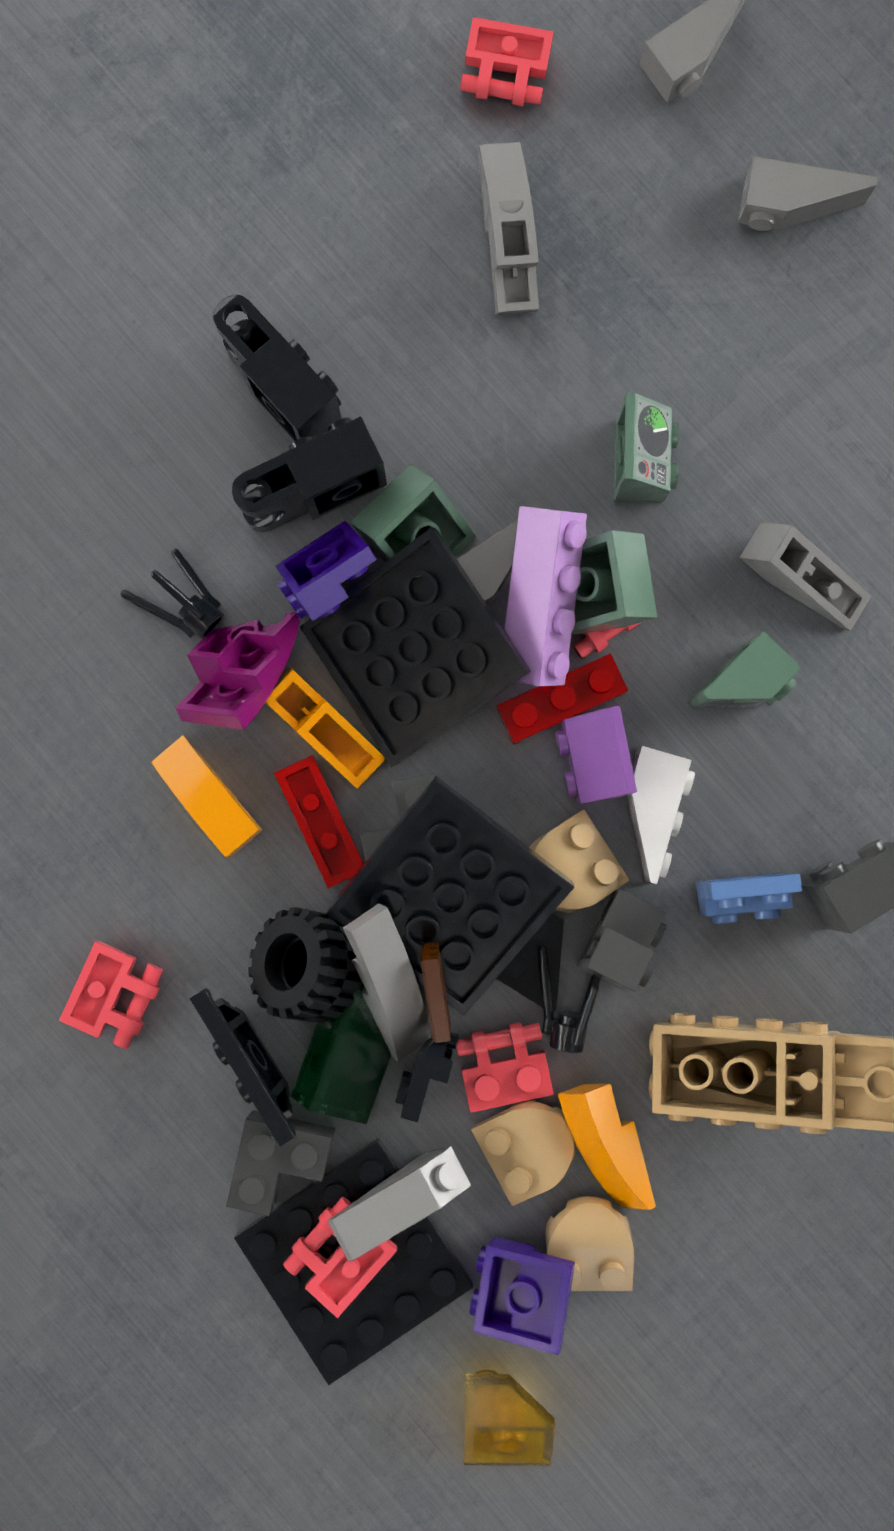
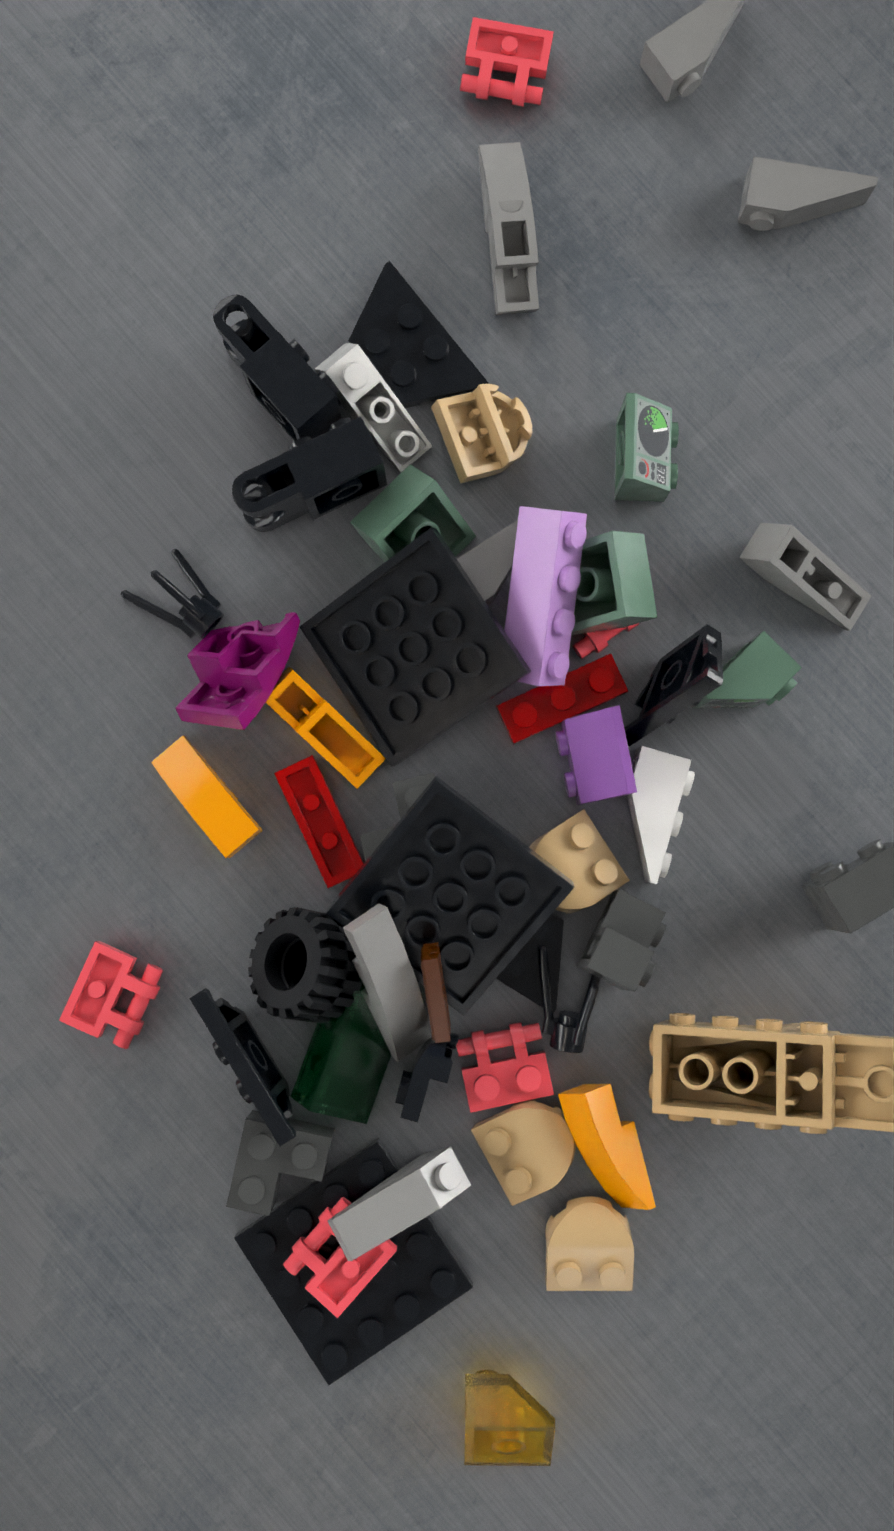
dark purple plate [275,520,377,621] -> none
dark purple plate [469,1236,575,1355] -> none
medium blue plate [695,873,802,924] -> none
none -> white slope [314,343,432,472]
none -> black wing [348,261,489,408]
none -> tan slope [431,384,532,484]
none -> black wing [624,624,723,747]

